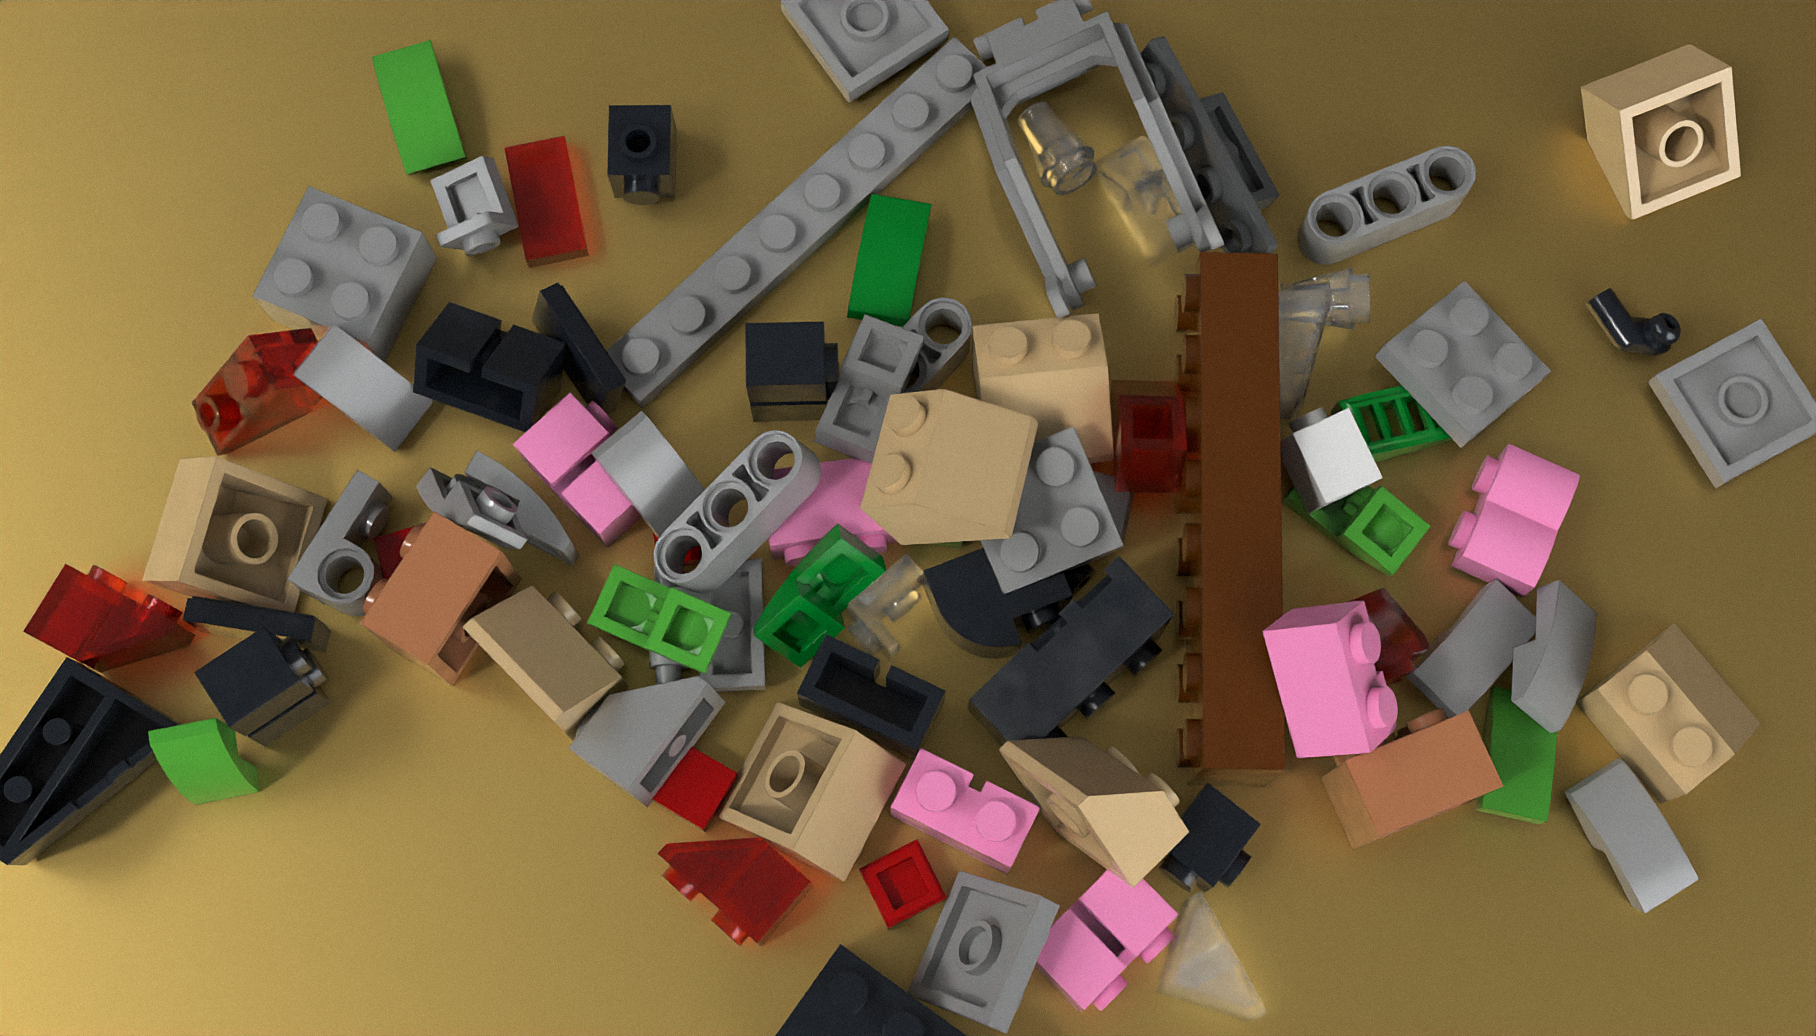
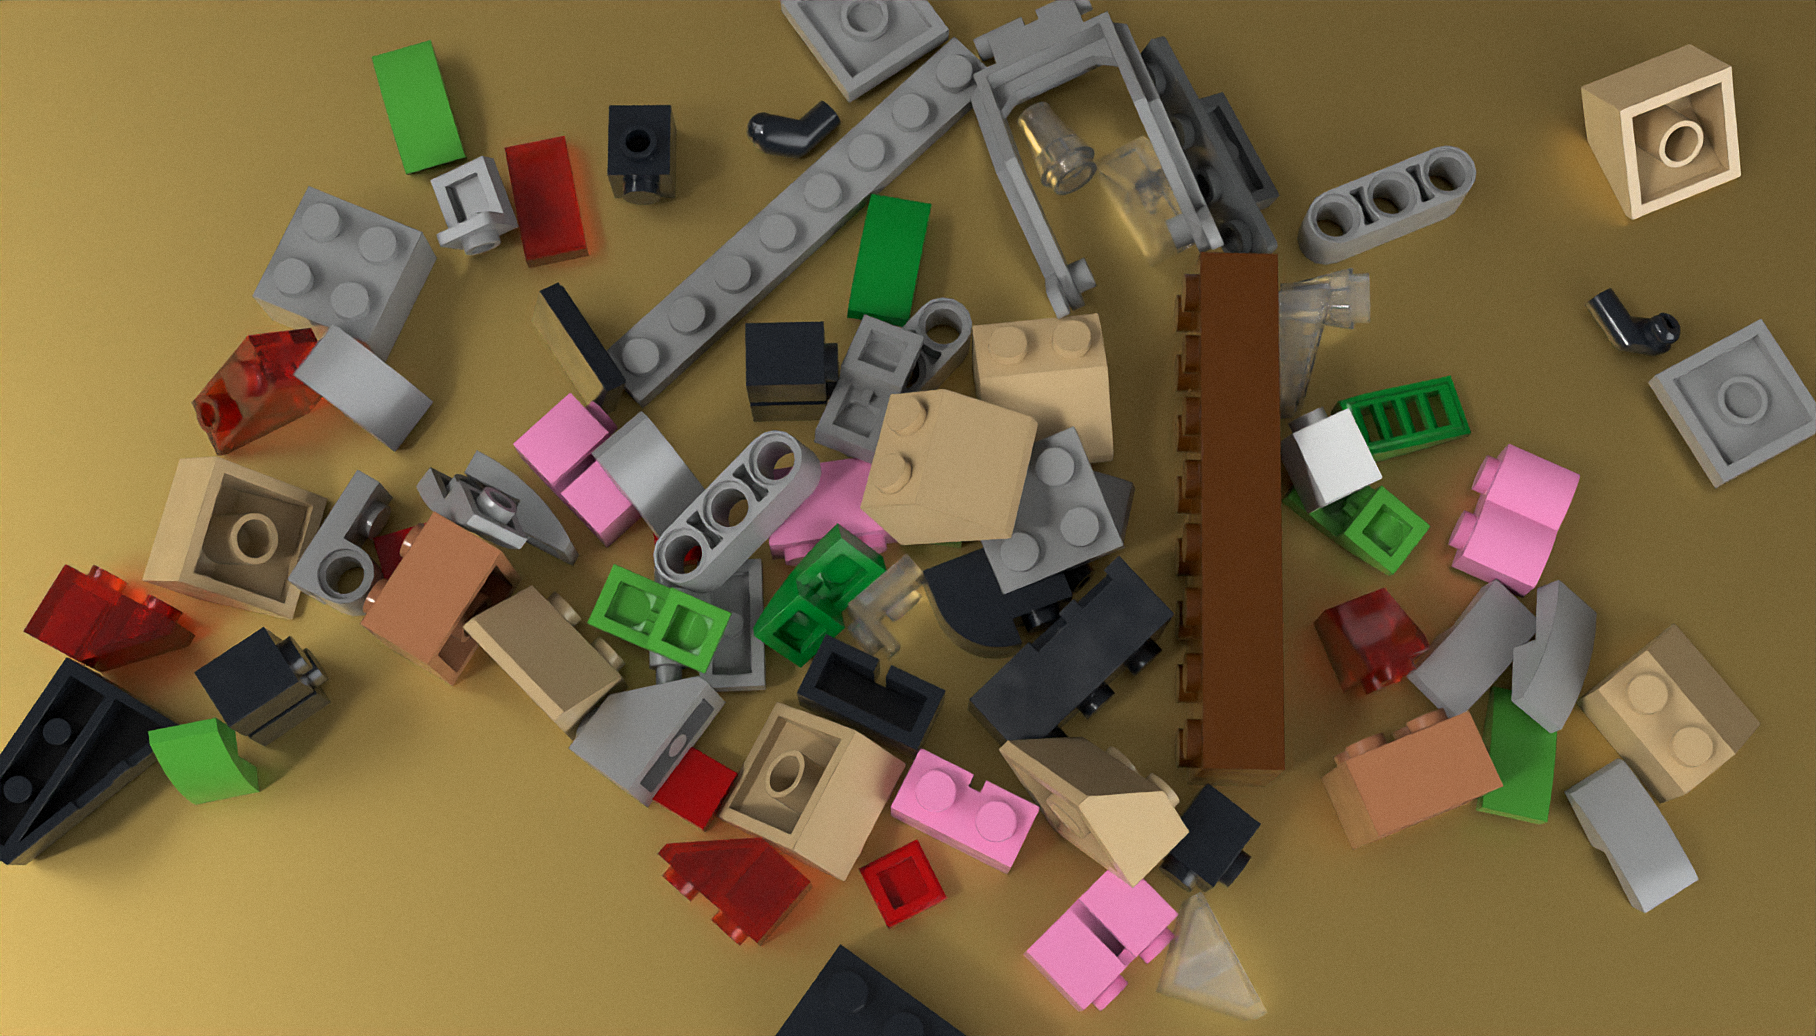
black tile [183,596,331,652] -> none
black piece [413,302,566,433] -> none
light grey plate [907,871,1060,1034] -> none
clear red slope [1111,380,1187,493] -> none
bright pink piece [1263,600,1398,758] -> none
light grey plate [1375,281,1551,448] -> none
none -> black arm [746,101,841,159]

